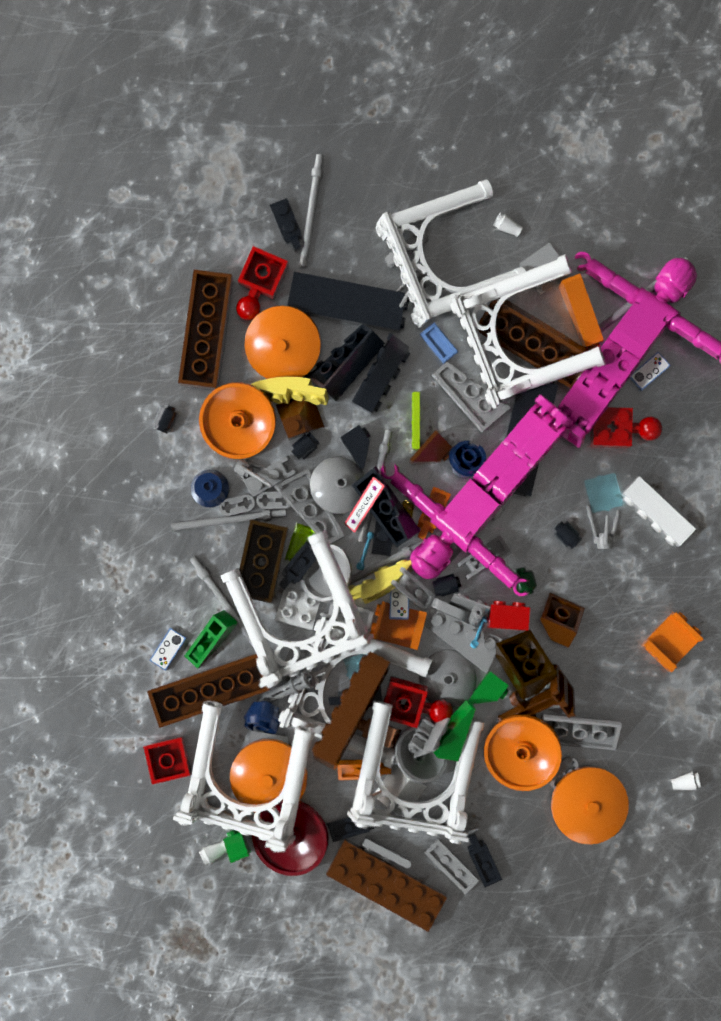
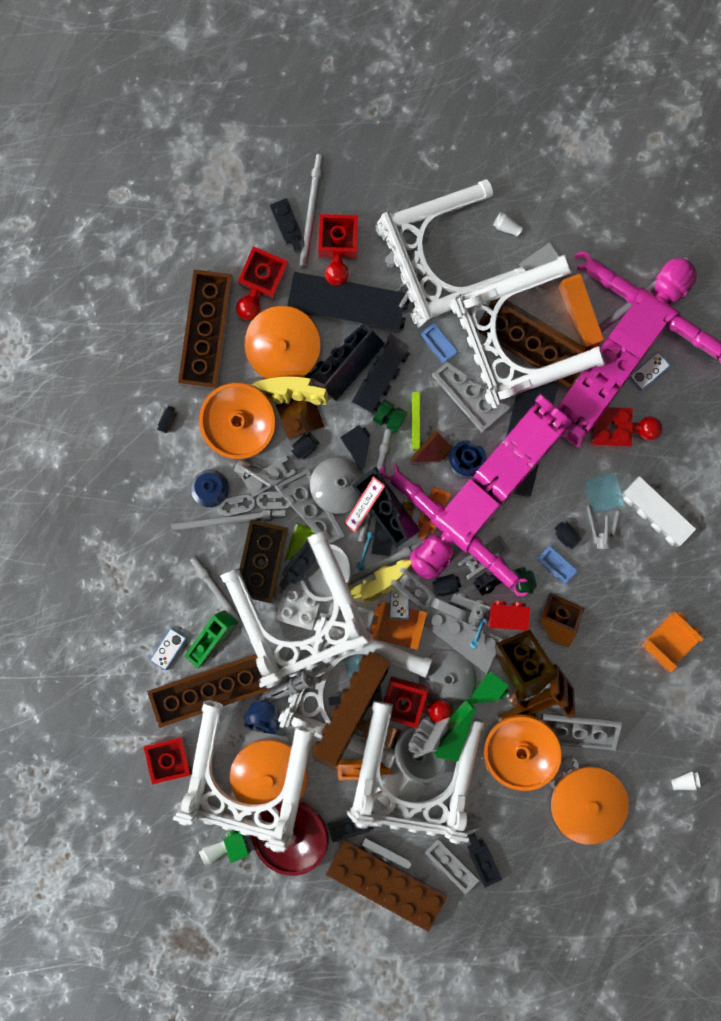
none -> red brick [318,214,358,286]
none -> dark green wheel [372,399,408,434]
none -> black hinge [473,564,508,596]
none -> medium blue tile [537,545,578,585]

